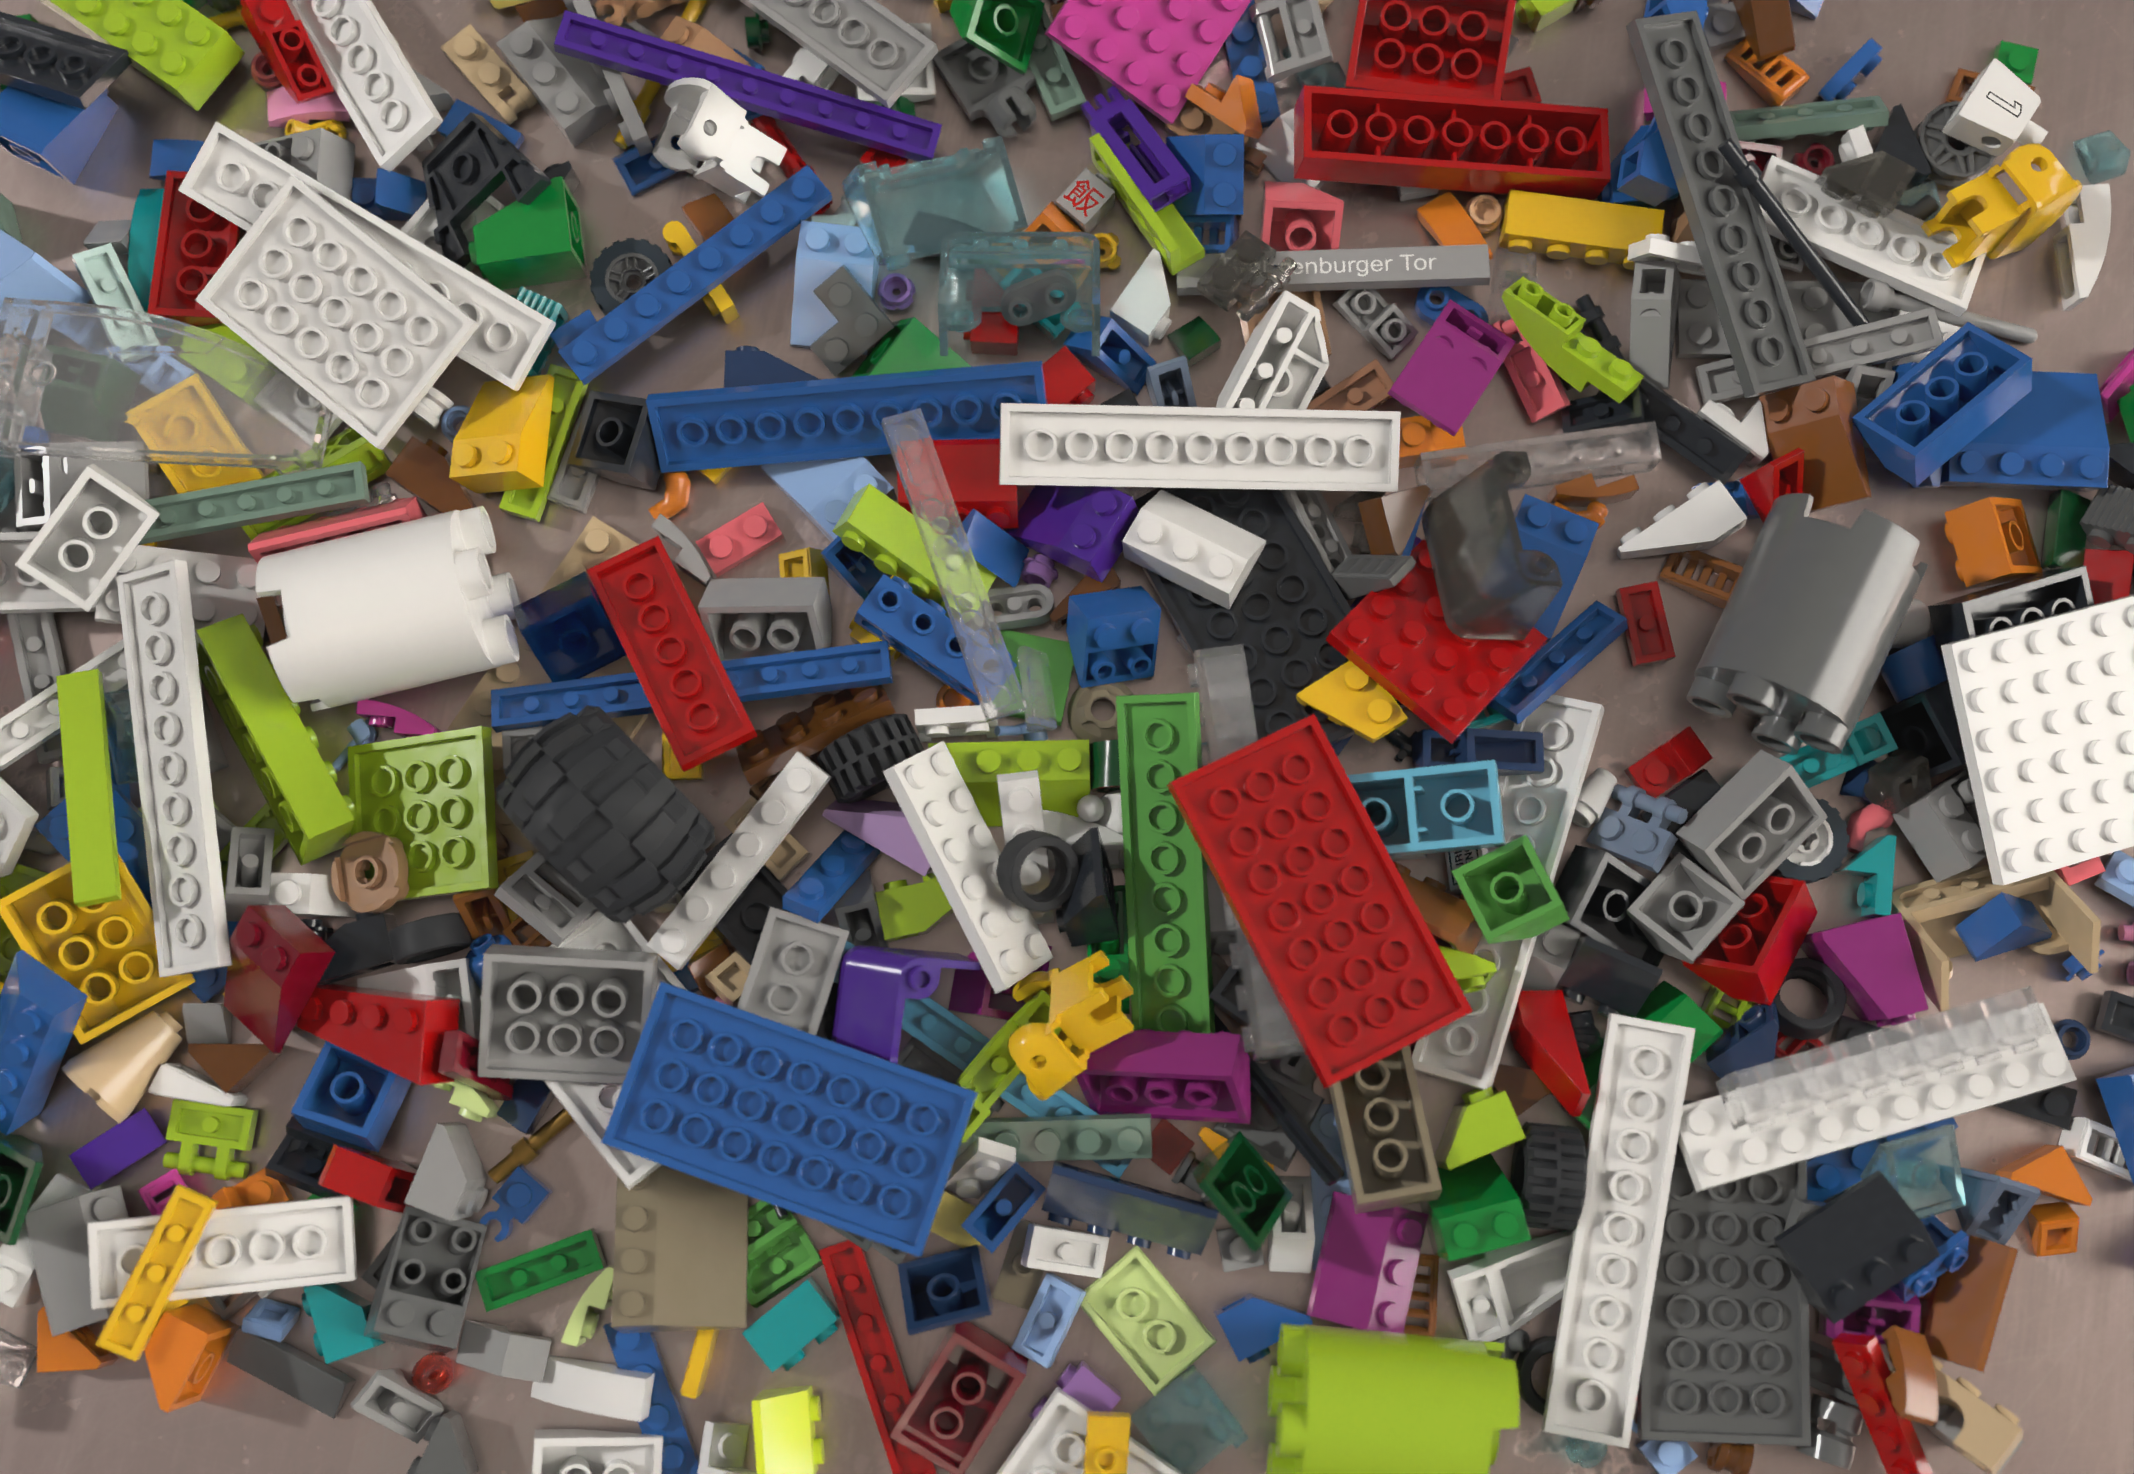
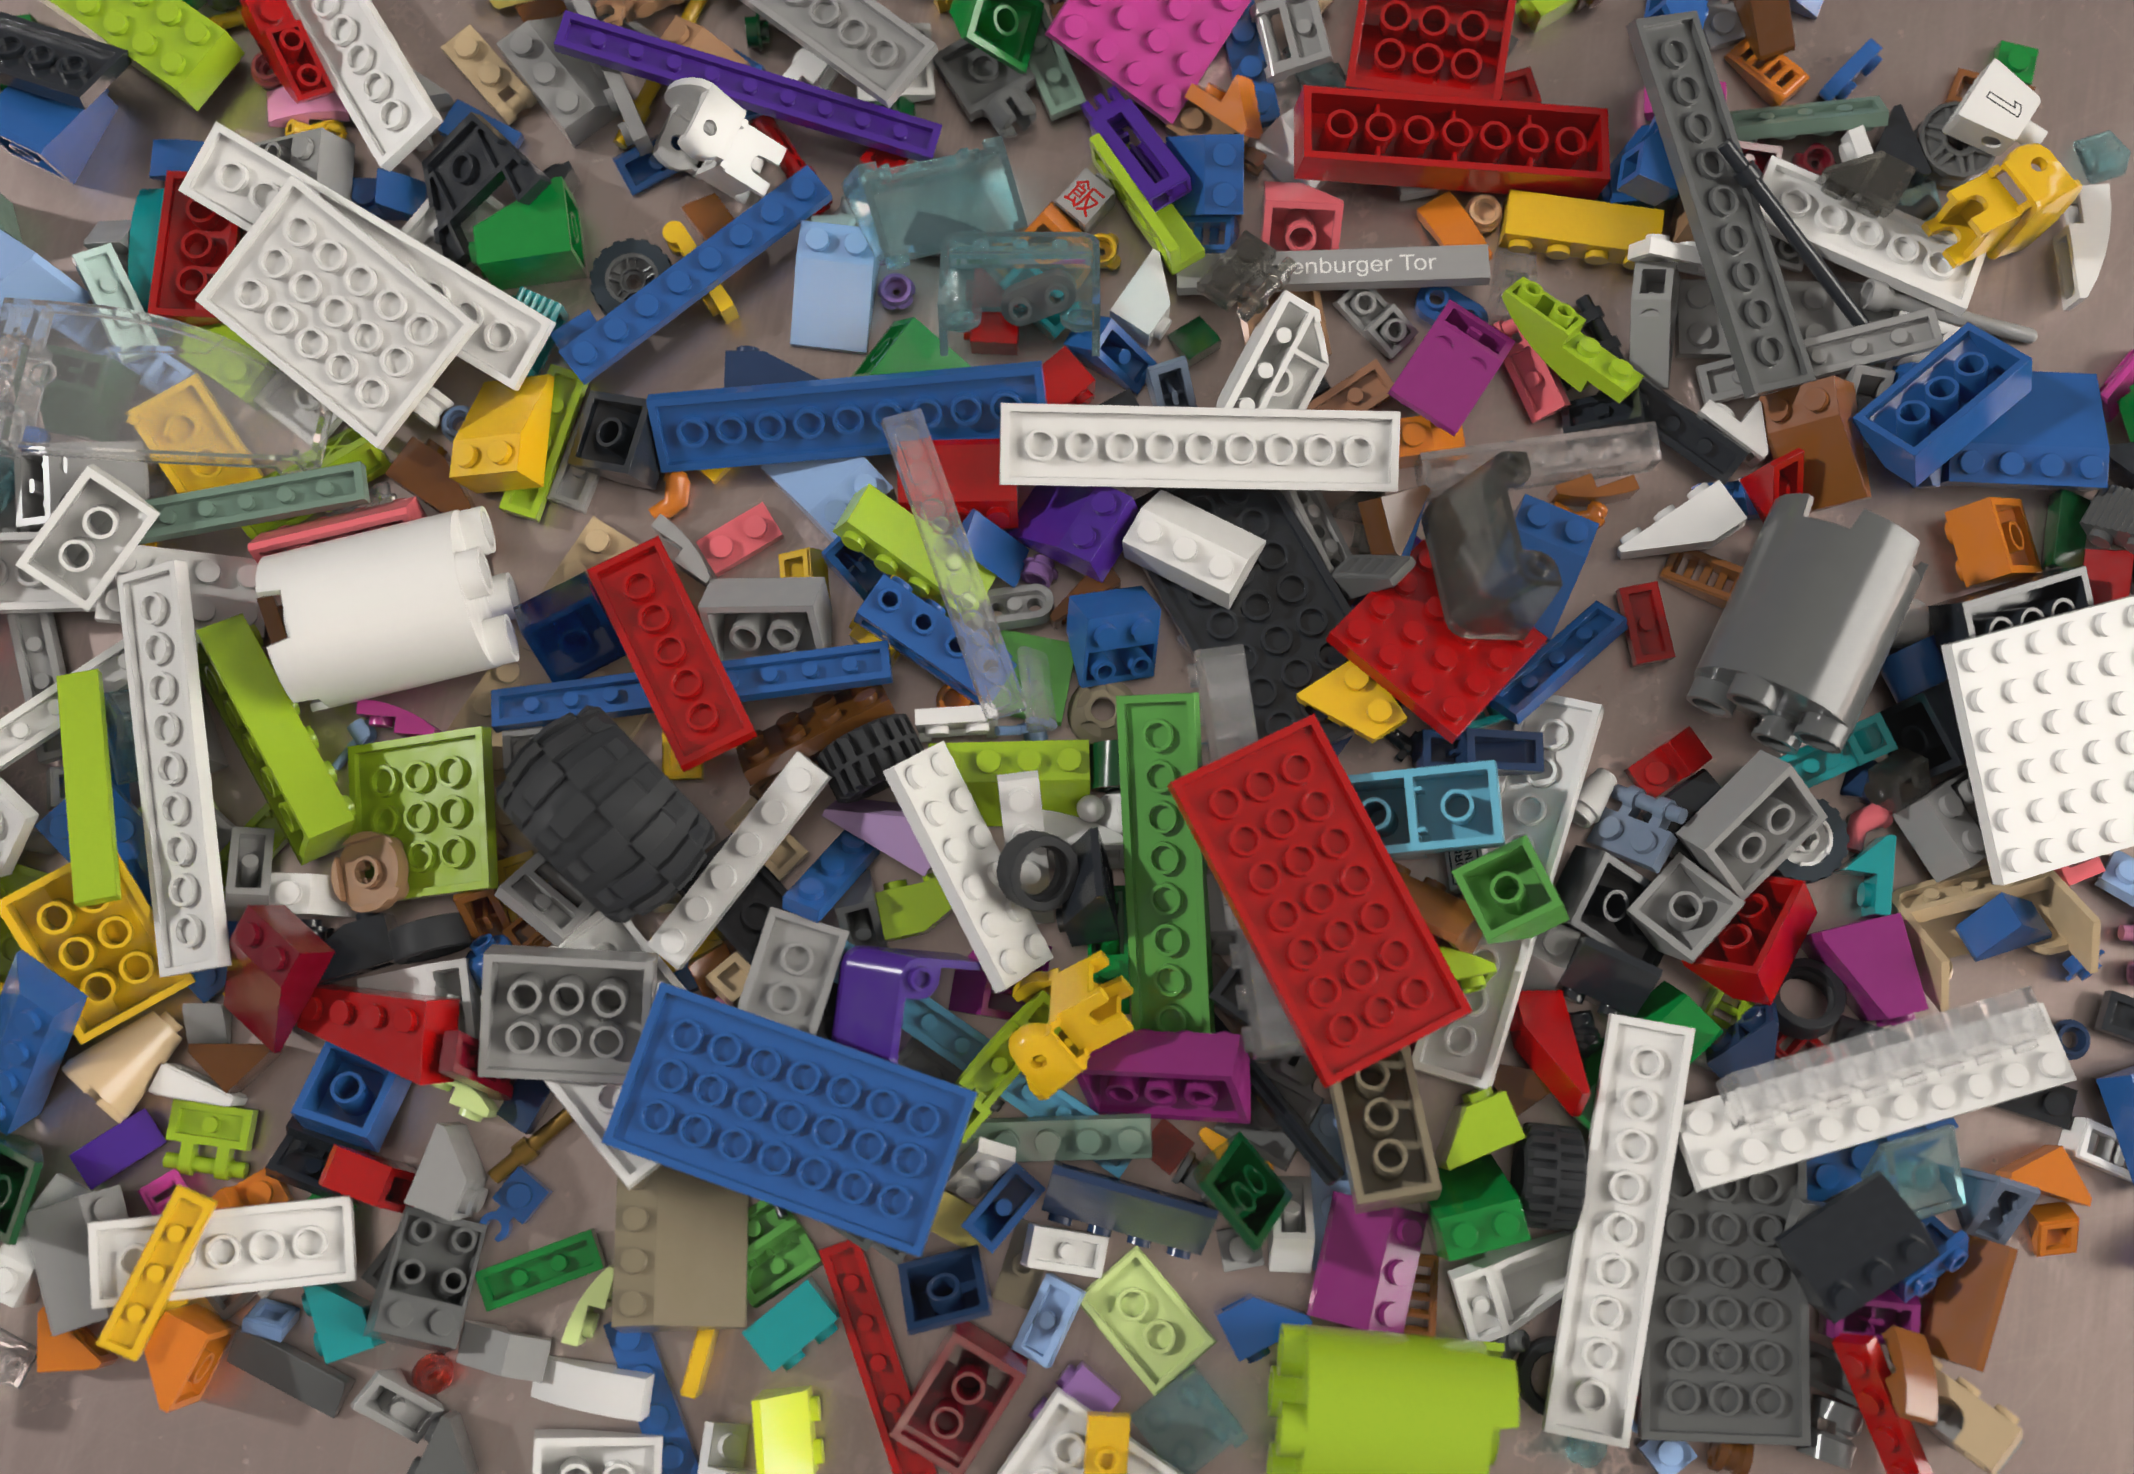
dark grey plate [810,265,895,376] -> none

